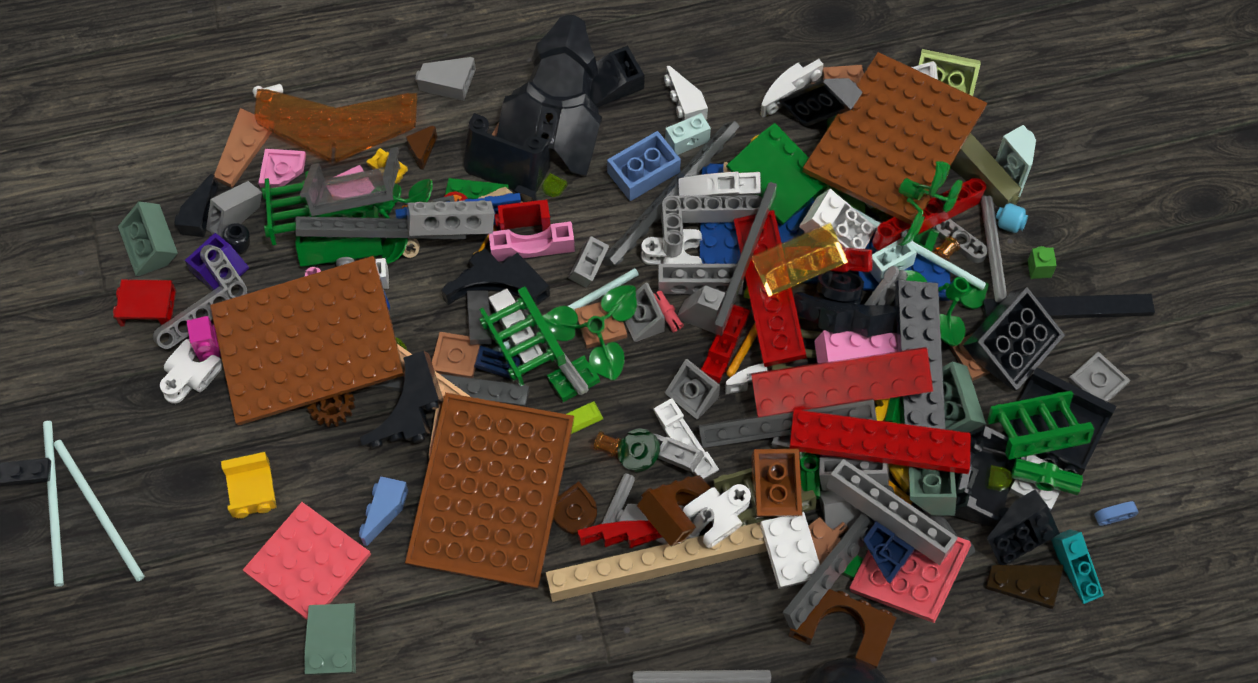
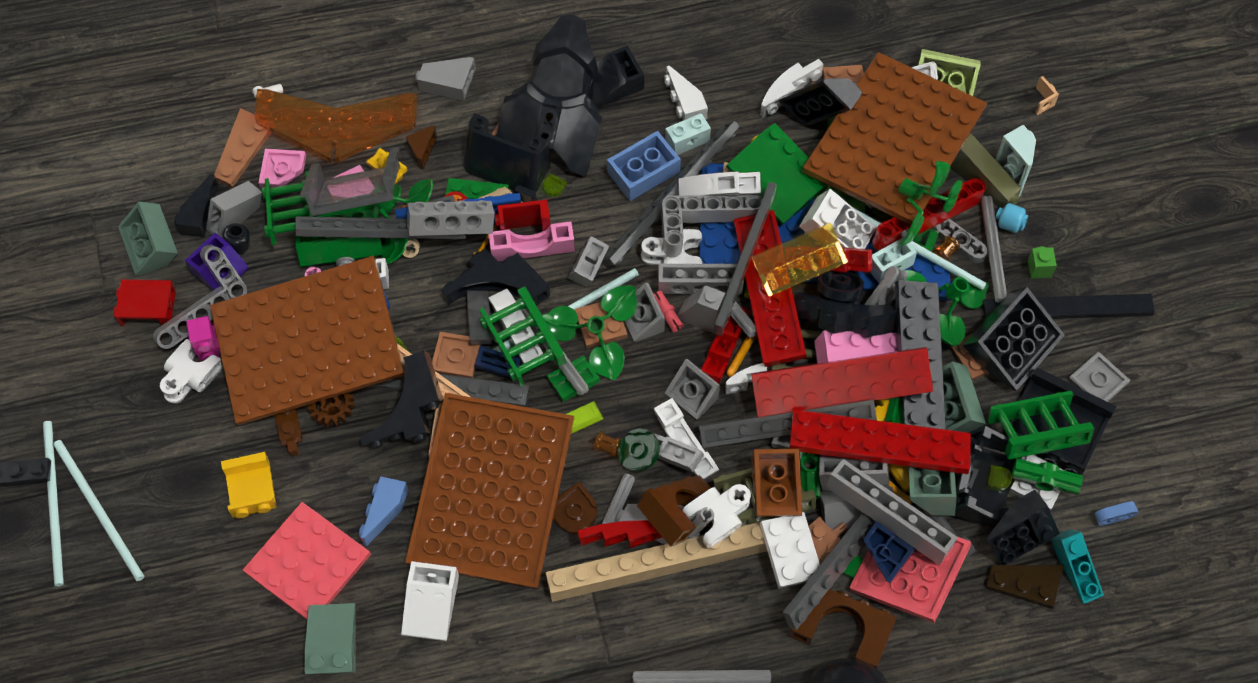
none -> reddish brown hinge [275,408,303,457]
none -> white slope [401,561,459,641]
none -> light grey axle [721,289,757,338]
none -> light nougat bracket [1035,76,1059,115]

